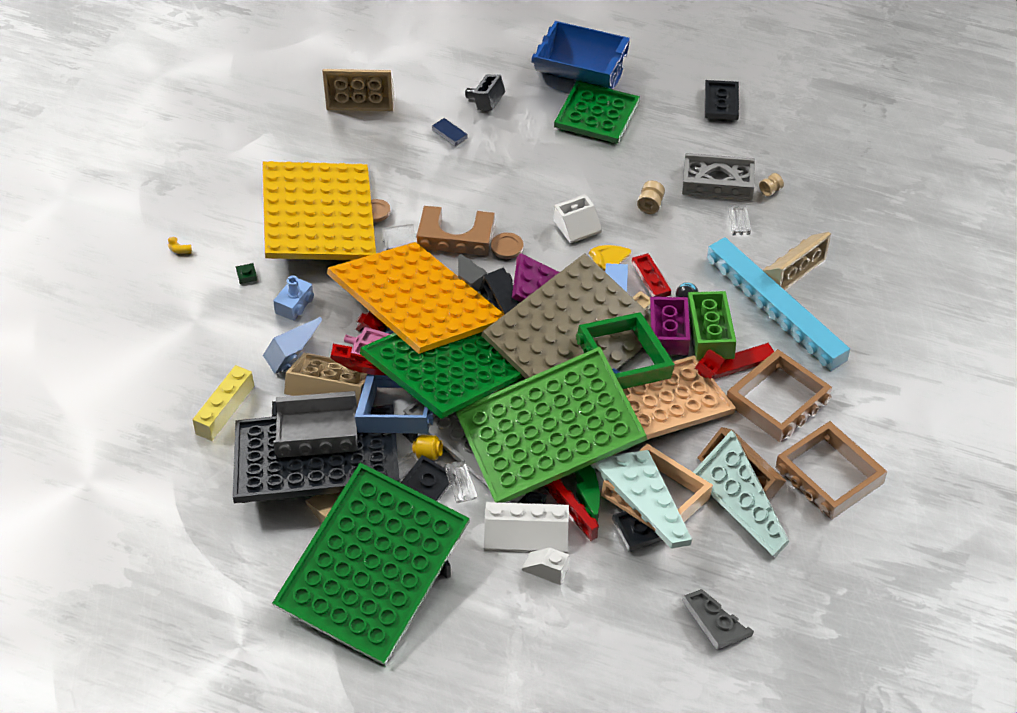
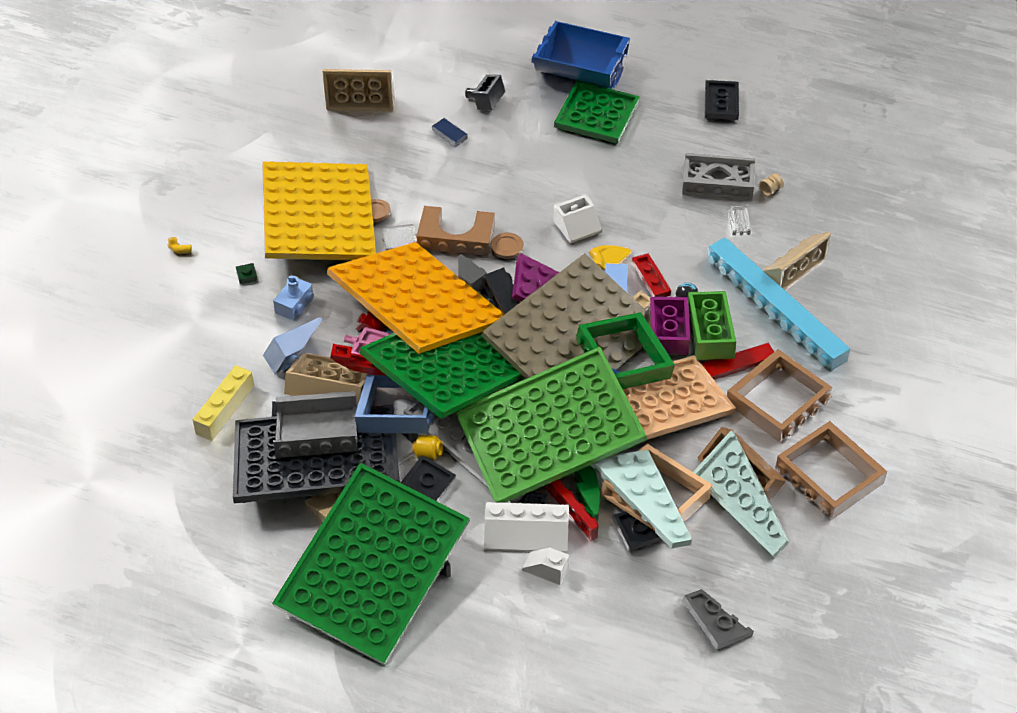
clear tile [444,460,477,503] -> none
tan wheel [637,180,665,214] -> none
red bracket [694,349,725,379] -> none

